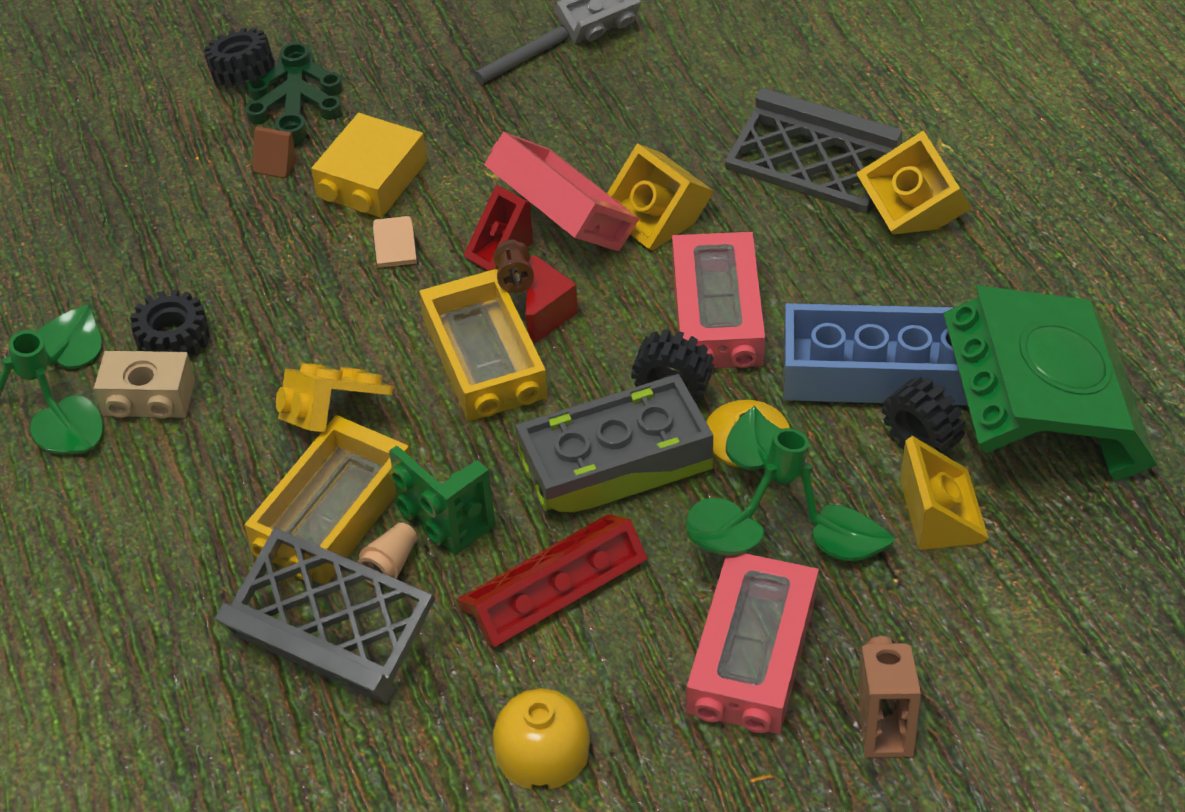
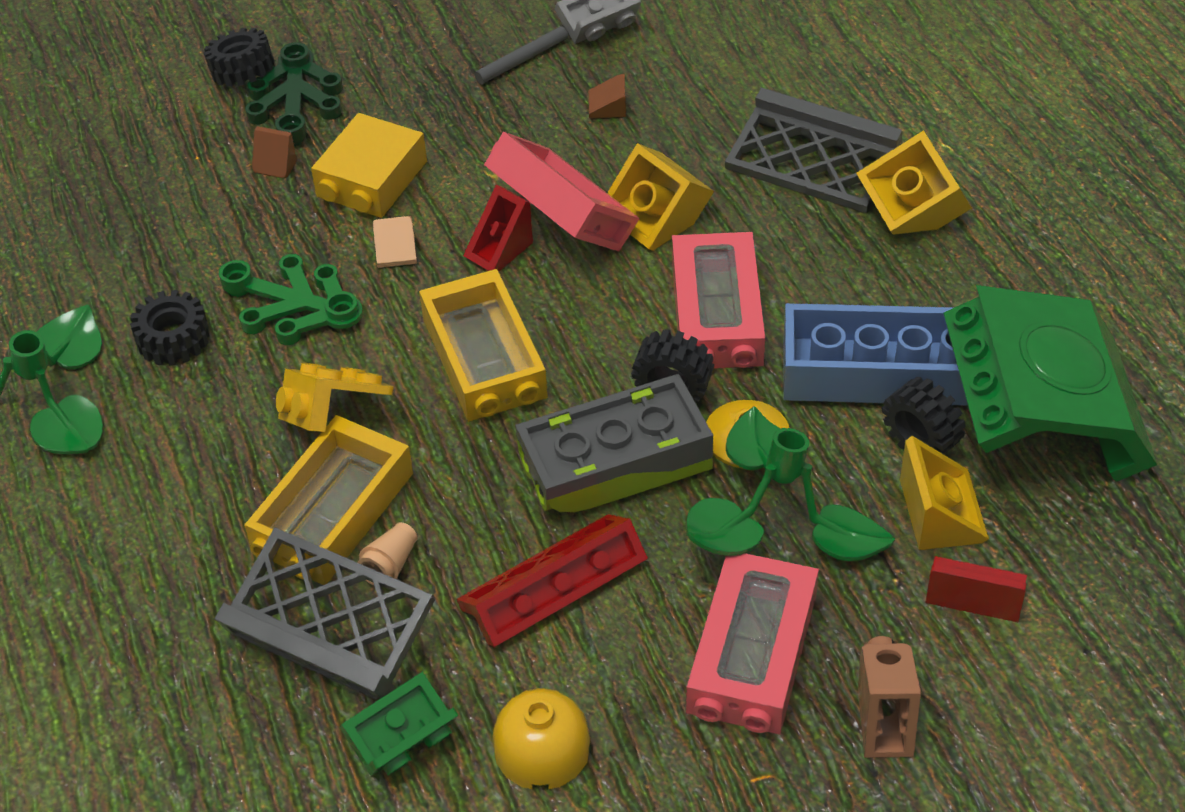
tan brick [94,351,195,418] -> none
green bracket [389,445,496,555] -> none
reddish brown bush [493,240,534,293] -> none
red slope [526,256,578,343] -> none
none -> green plant [219,254,363,345]
none -> green bracket [339,672,459,777]
none -> dark orange slope [589,74,626,118]
none -> red panel [925,556,1027,622]

